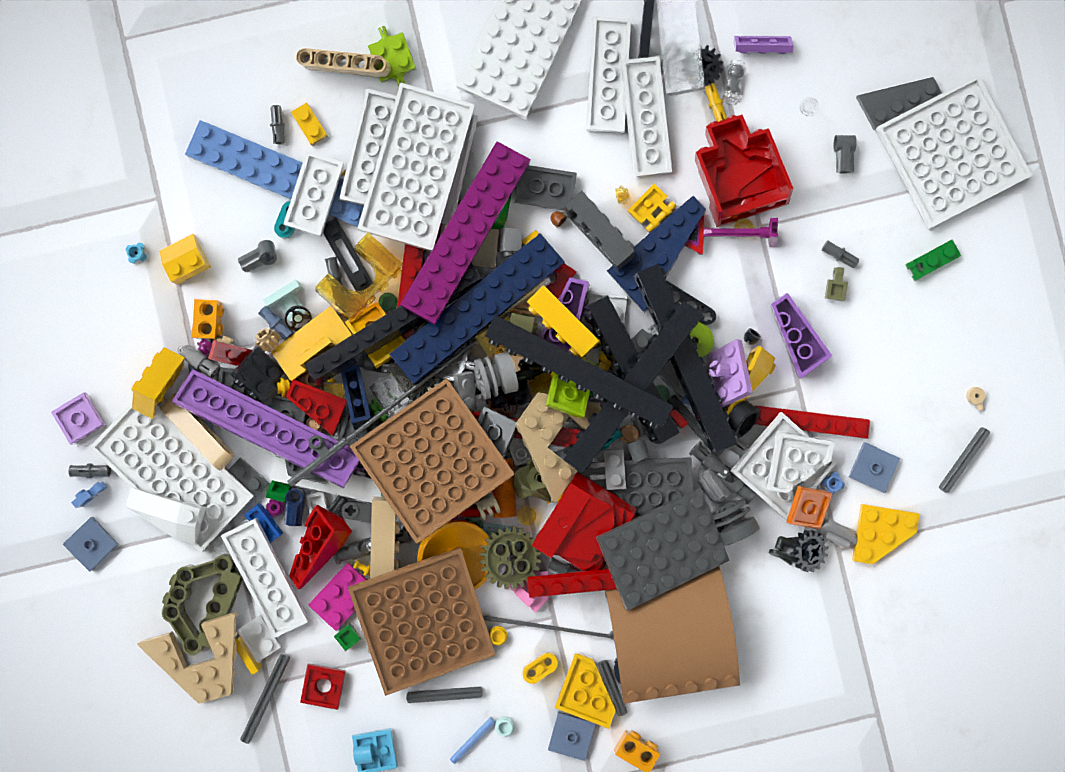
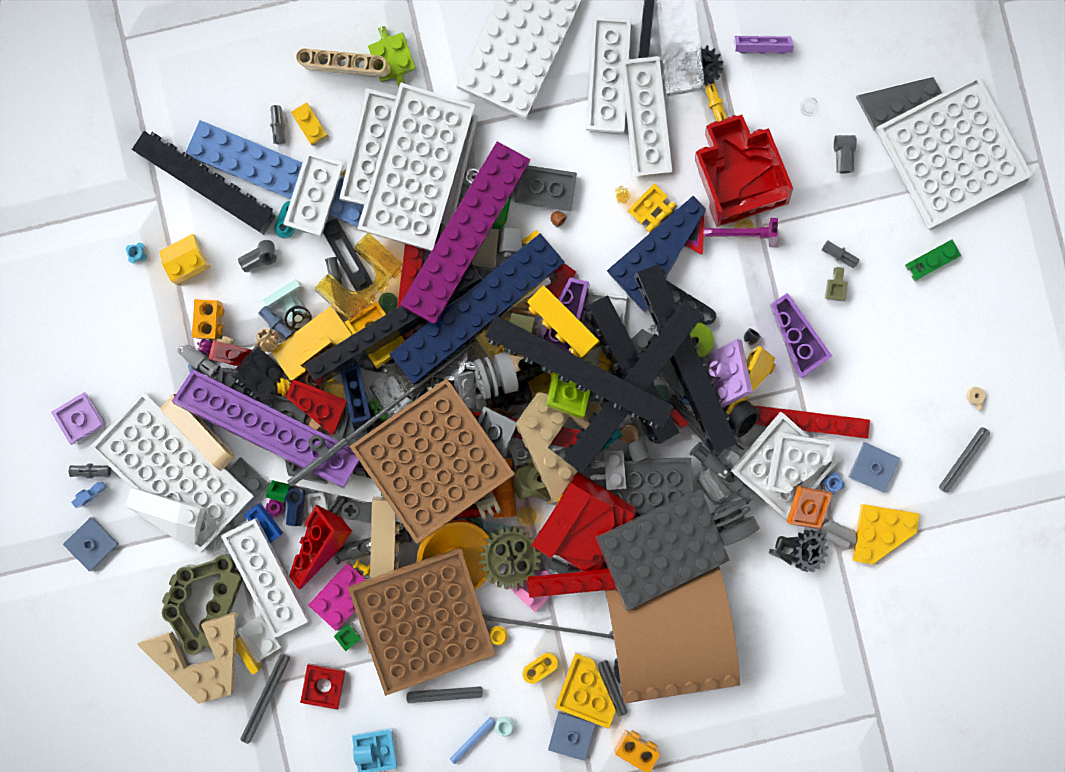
yellow wedge [131,347,185,419] -> none
dark grey wedge [564,191,636,271] -> none
clear piece [722,60,746,105] -> none
none -> black brick [131,131,276,235]
none -> white plate [463,167,479,185]

